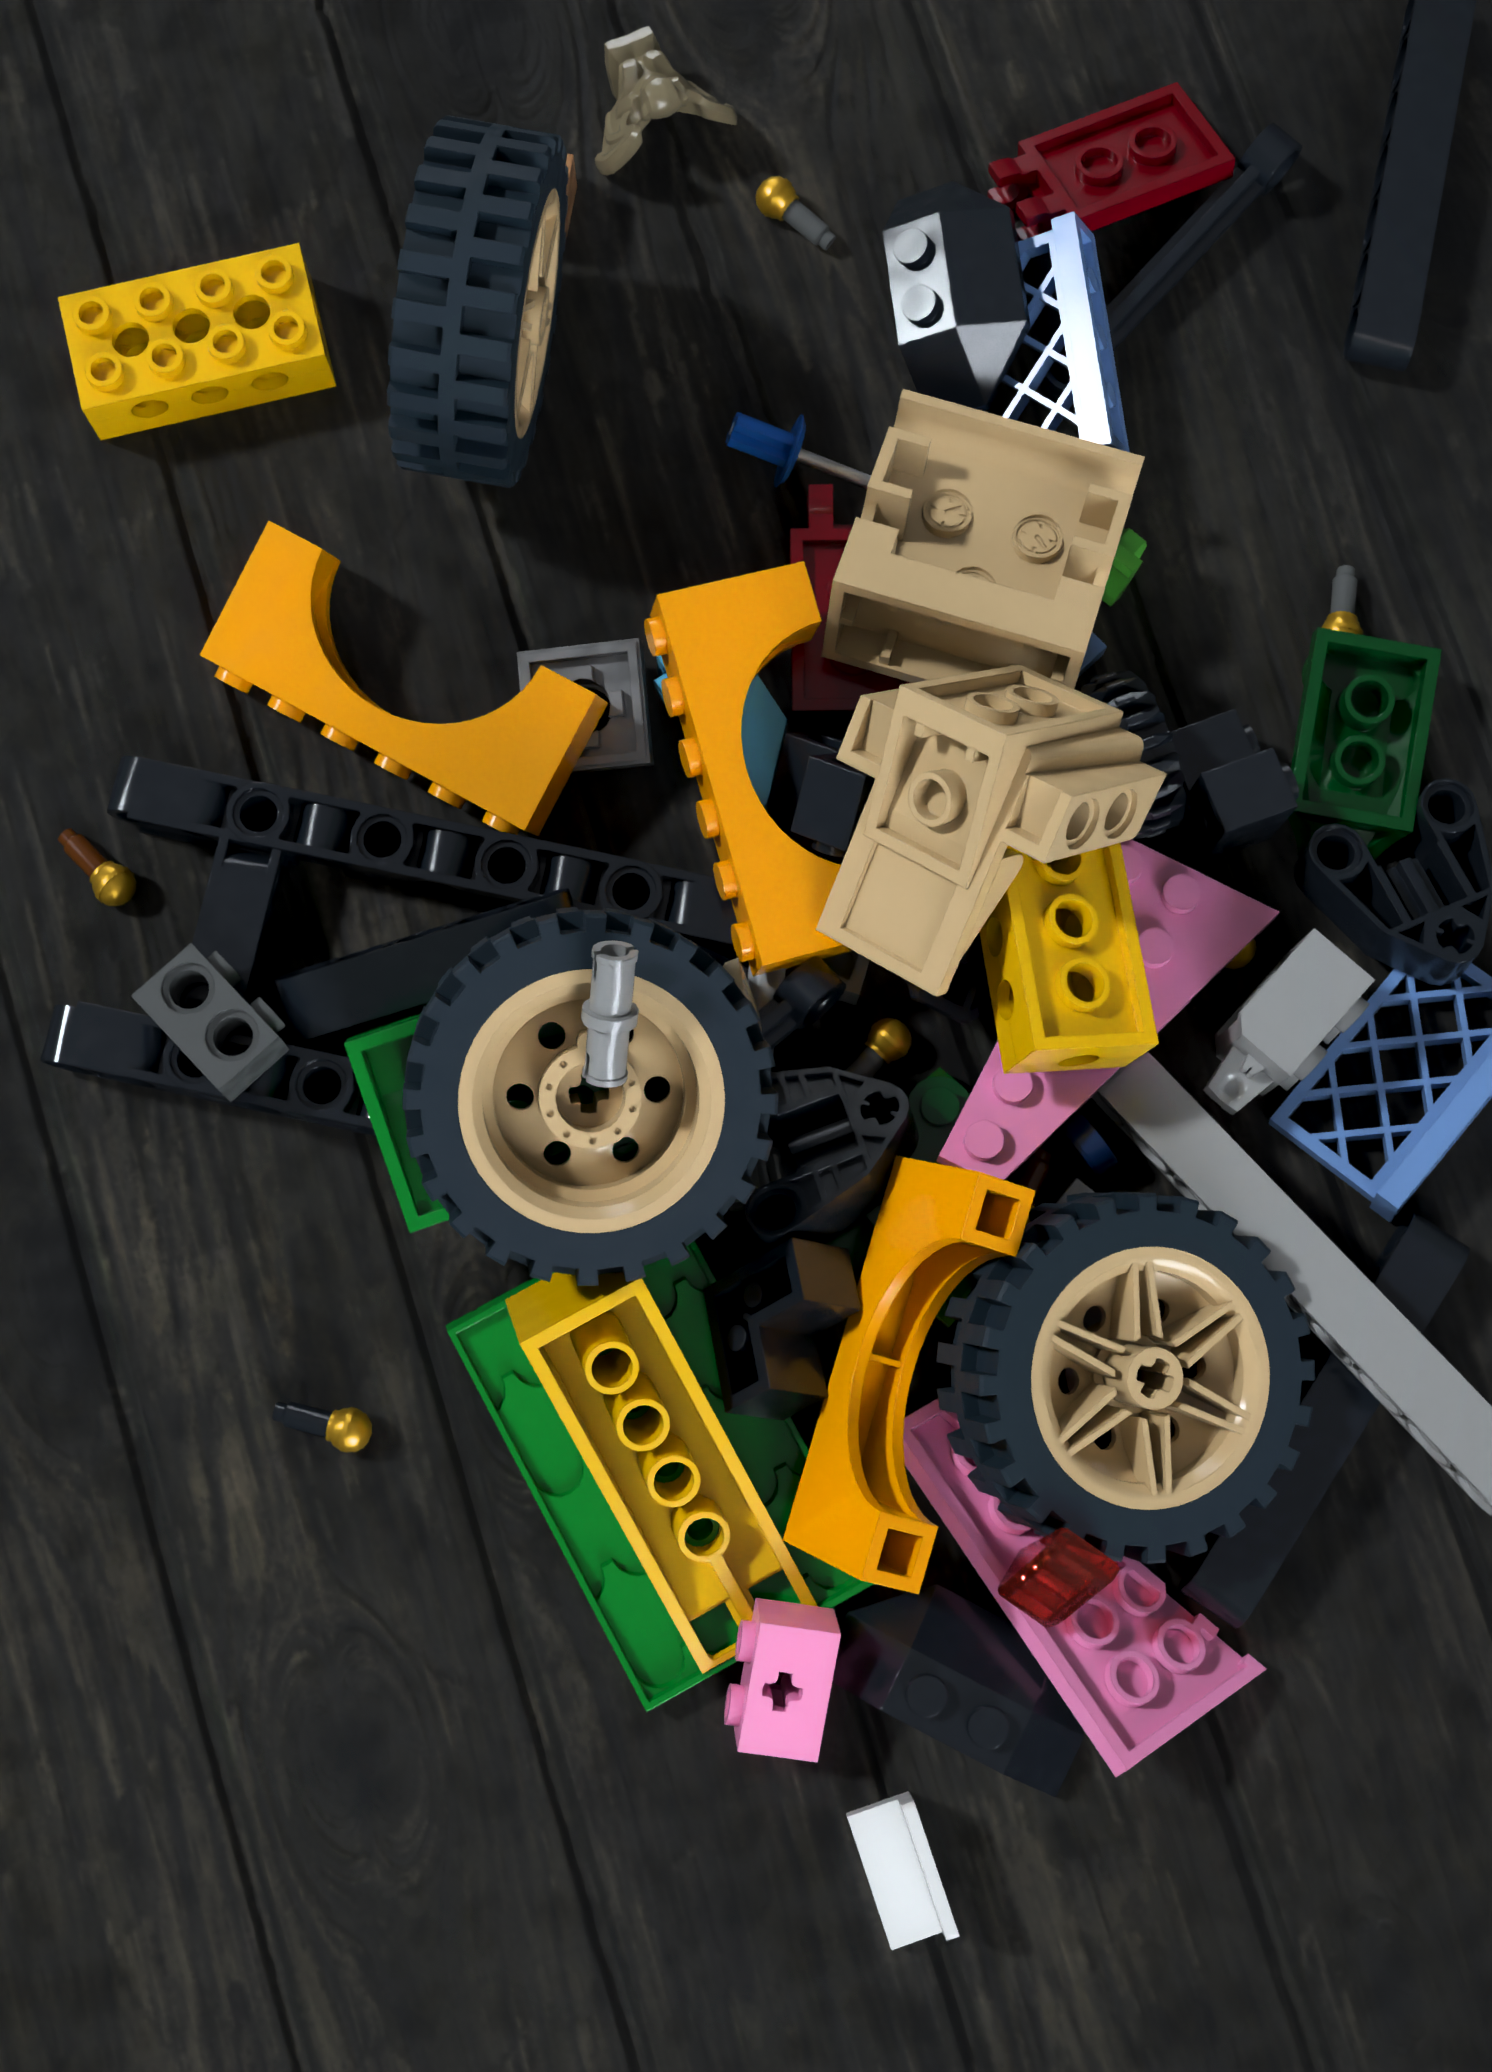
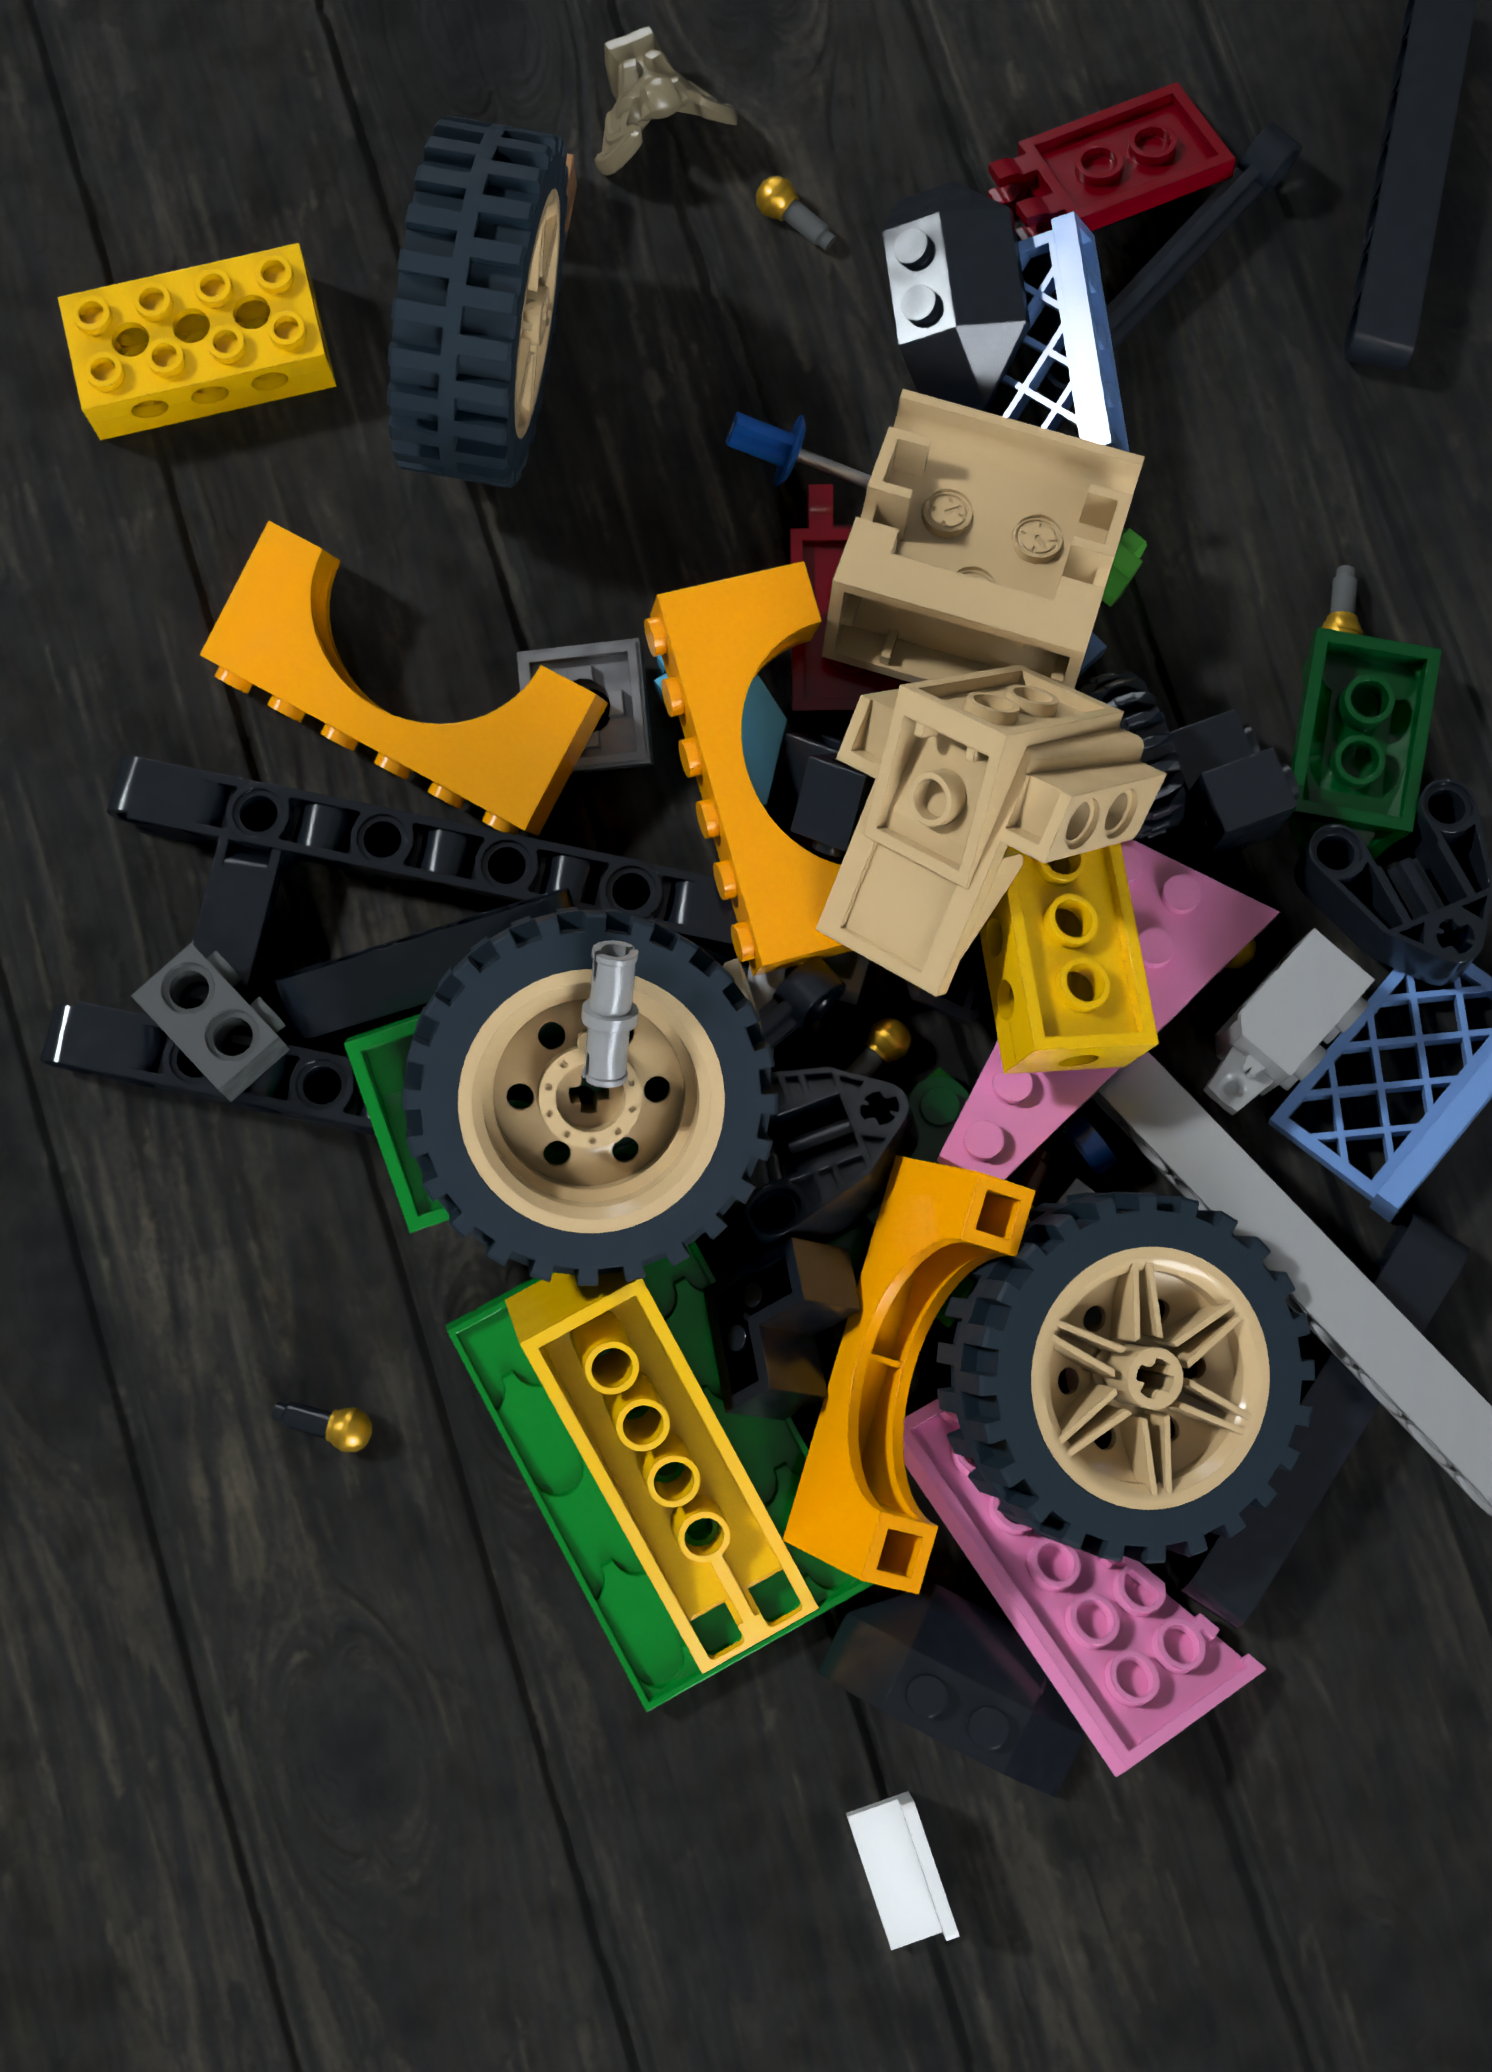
piece [58,828,137,907] -> none
bright pink brick [724,1598,841,1763] -> none
clear red slope [998,1527,1121,1628] -> none

